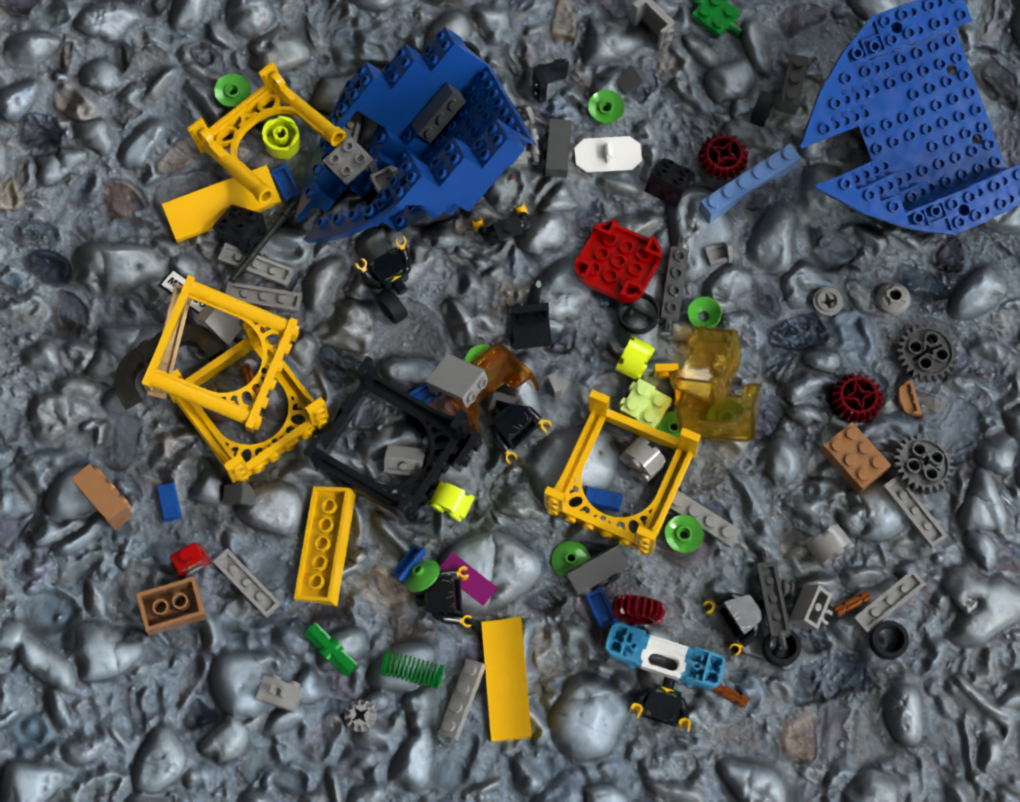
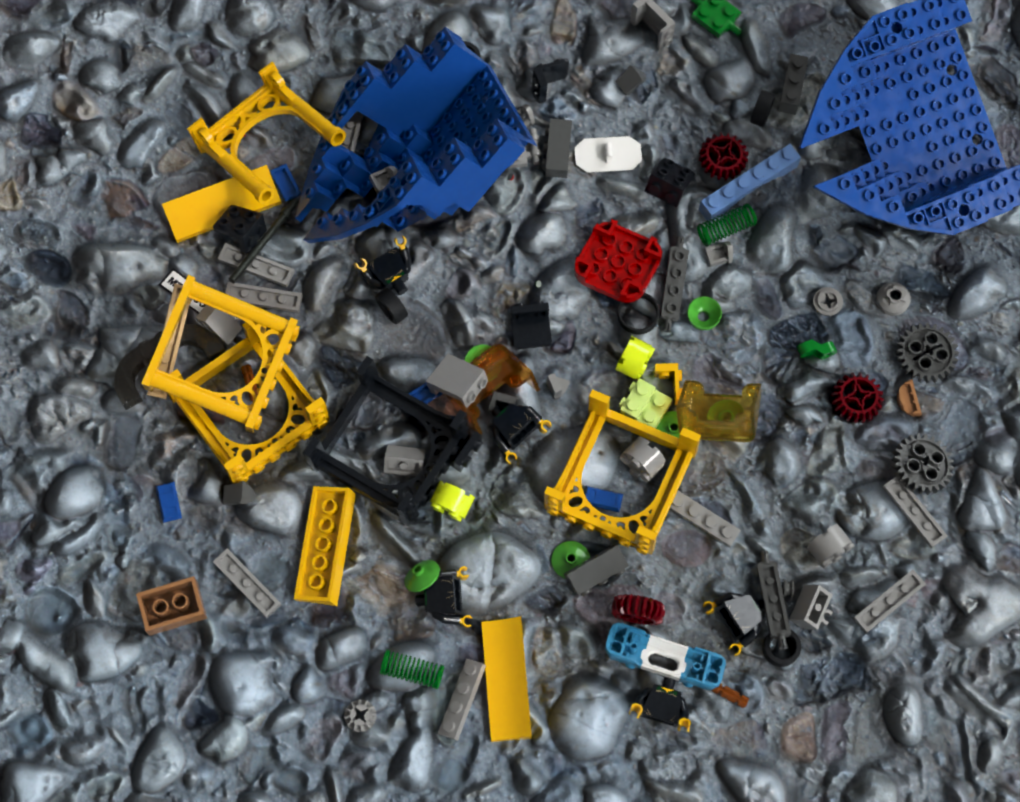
medium nougat brick [71,463,134,531] -> none
red torso [170,542,212,581] -> none
bright green dish [214,73,251,107] -> none
light grey brick [256,674,304,714] -> none
neon yellow brick [262,116,301,160] -> none
green piece [304,623,358,677] -> none
light grey bracket [323,136,379,185] -> none
blue tile [390,545,426,581] -> none
dark grey brick [411,82,466,143] -> none
magenta sticker [440,552,498,606] -> none
black torso [472,203,531,247] -> none
blue tile [584,587,619,630] -> none
bright green dish [588,90,625,124] -> none
bright green dish [665,515,704,553] -> none
clear yellow windscreen [670,326,741,408] -> none
medium nougat brick [820,422,891,495] -> none
dark orange axle [833,591,871,616] -> none
black tyre [869,621,909,660] -> none
none -> green piece [697,203,757,246]
none -> green piece [797,339,837,360]

